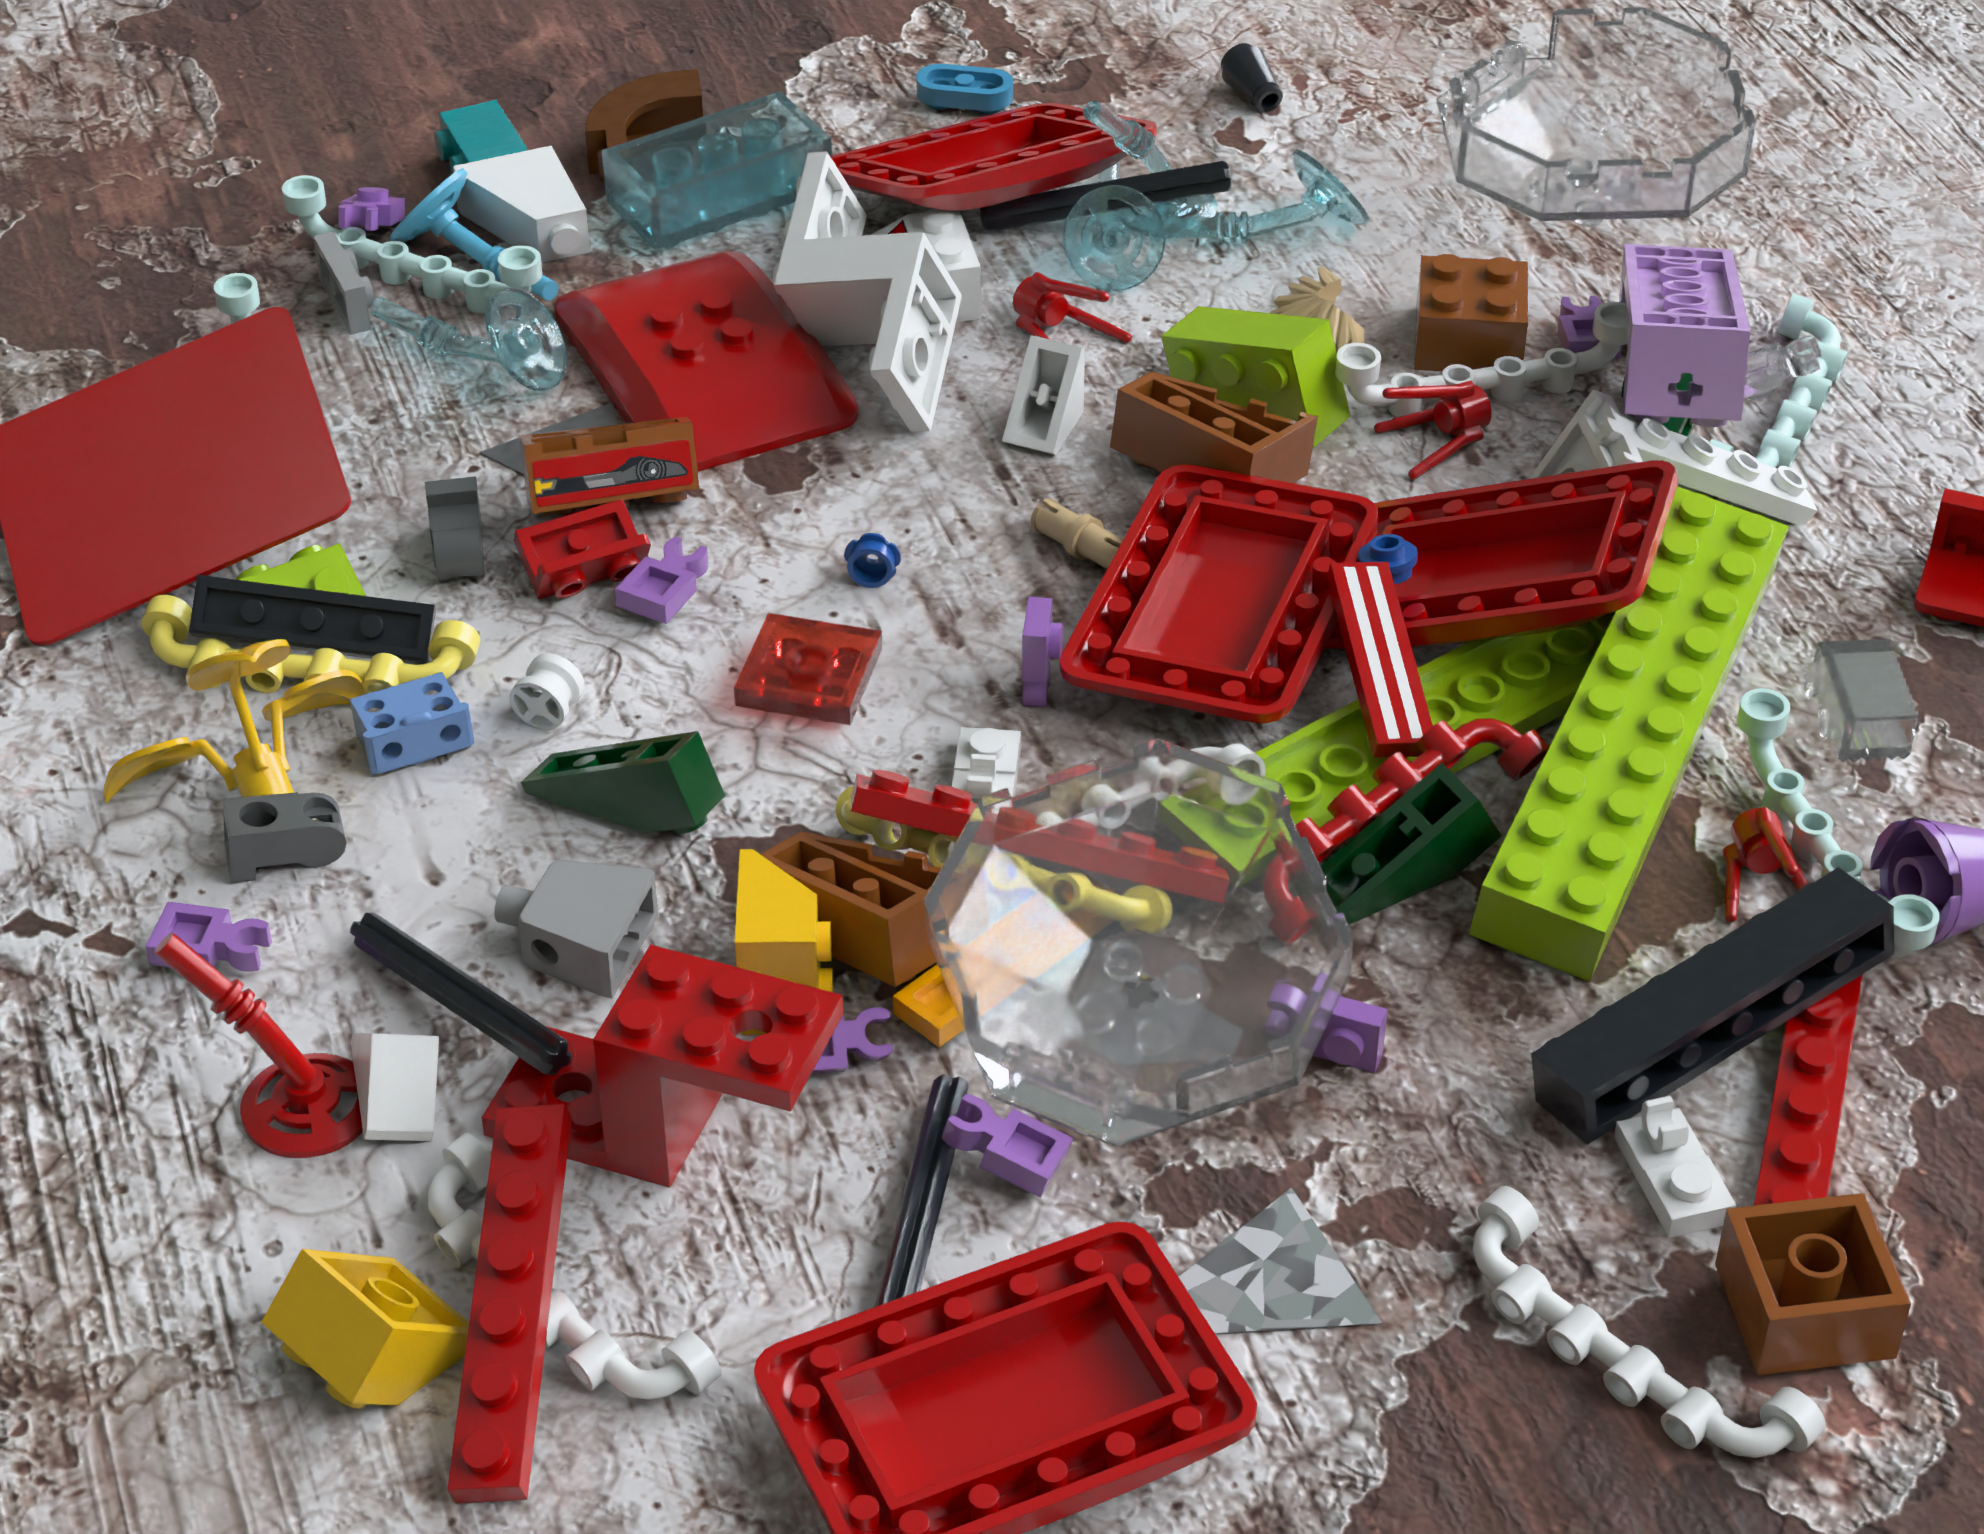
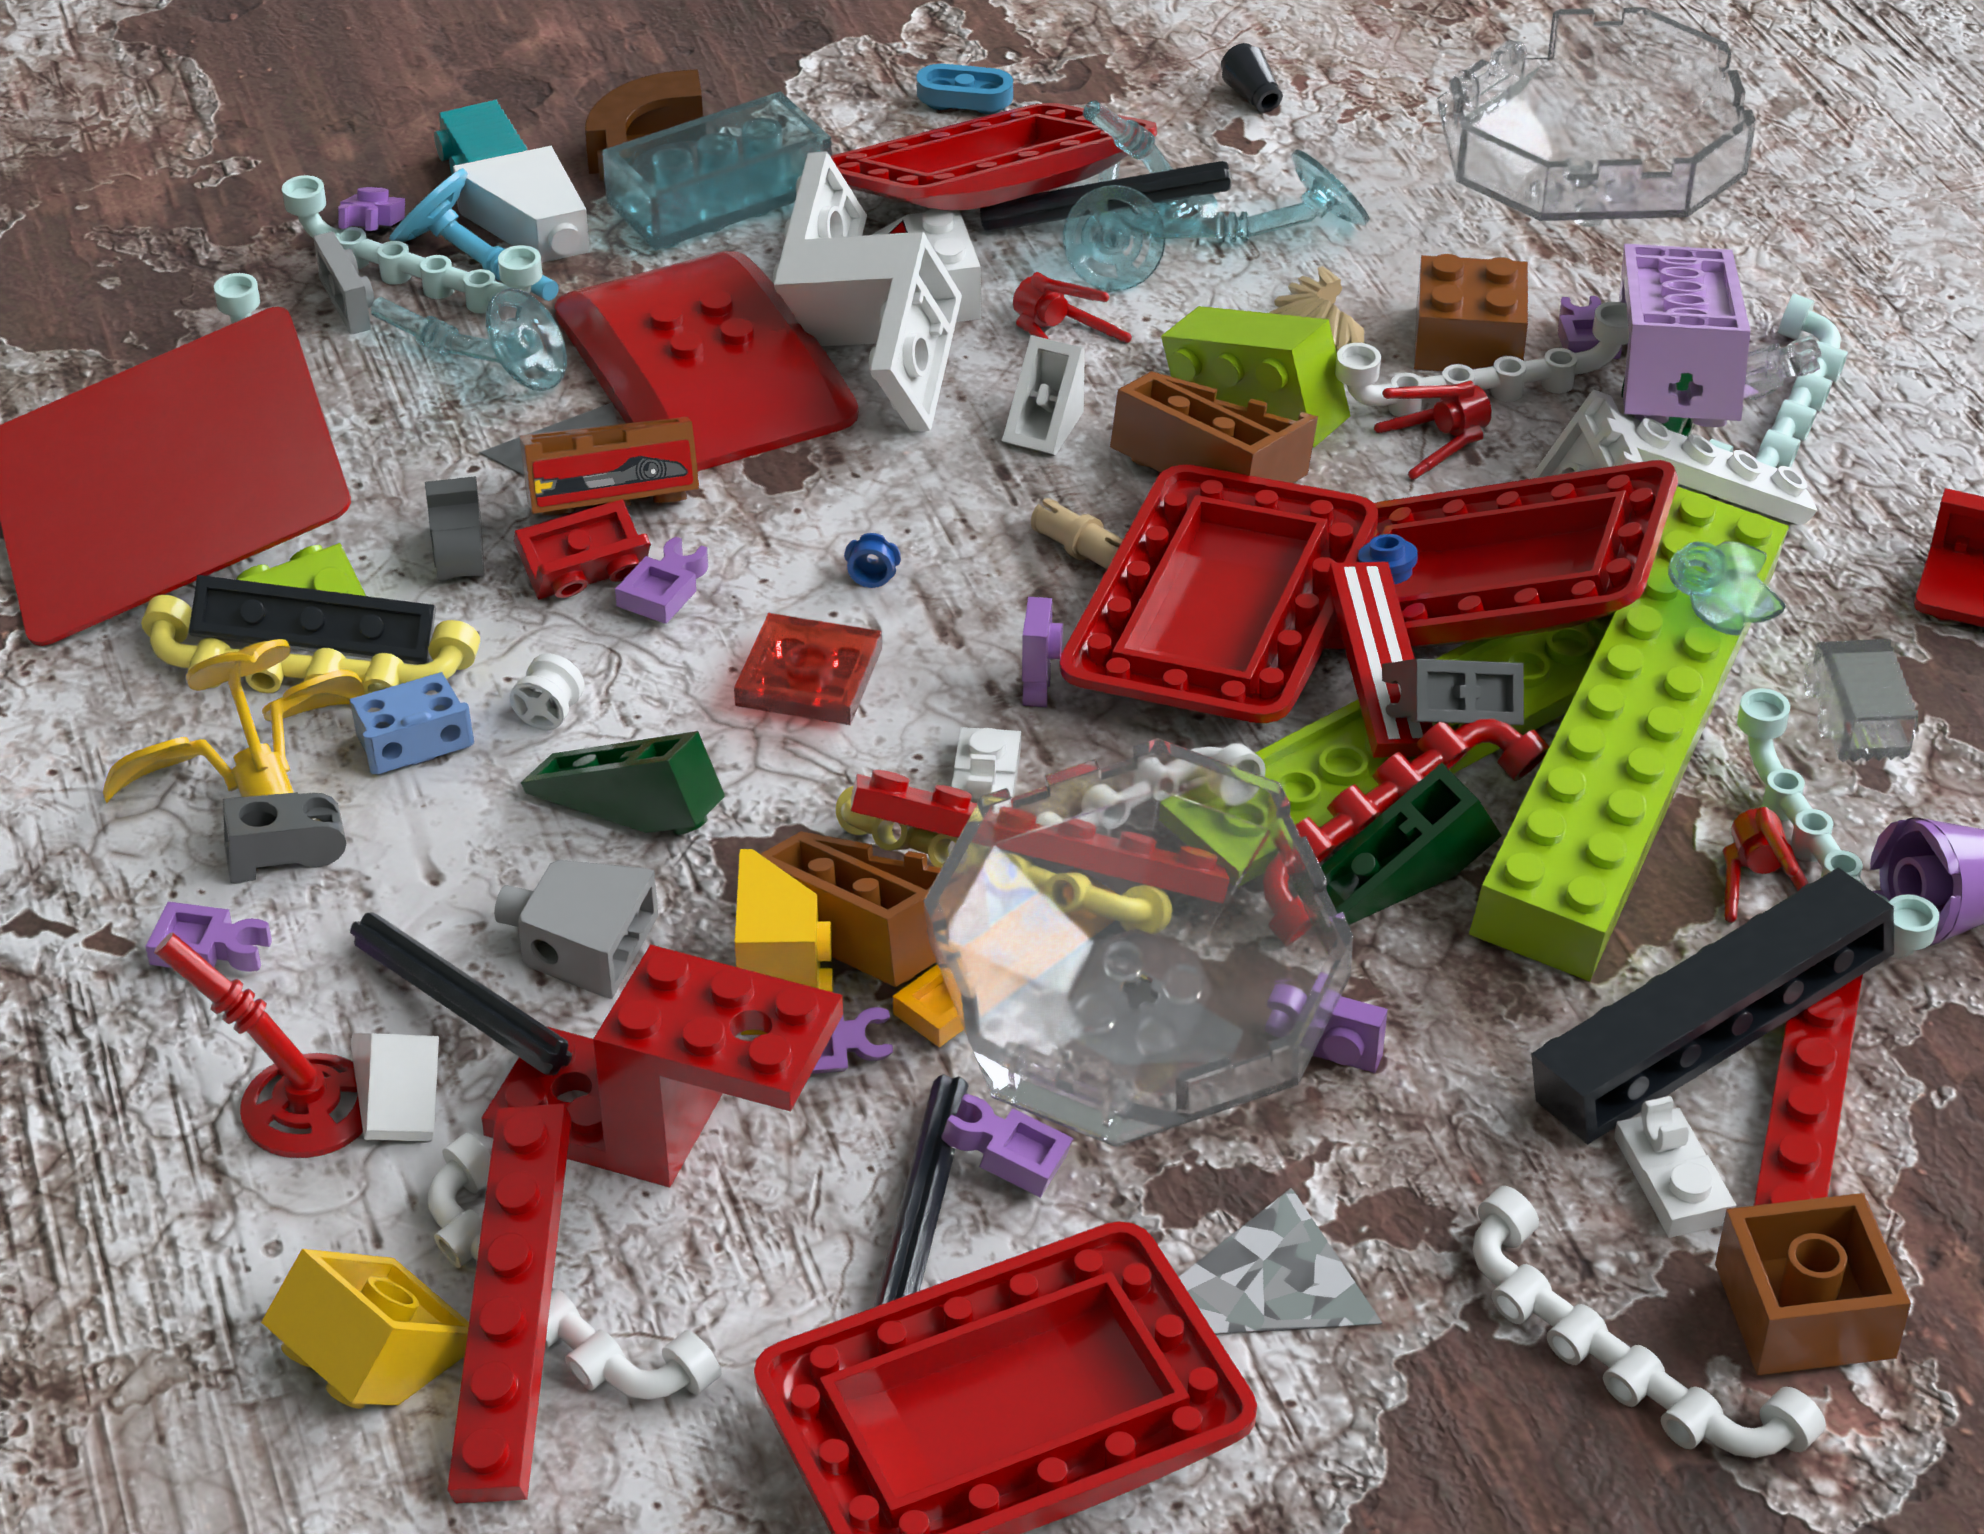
none -> dark grey hinge [1382,659,1524,725]
none -> clear light blue plate [1668,541,1786,635]

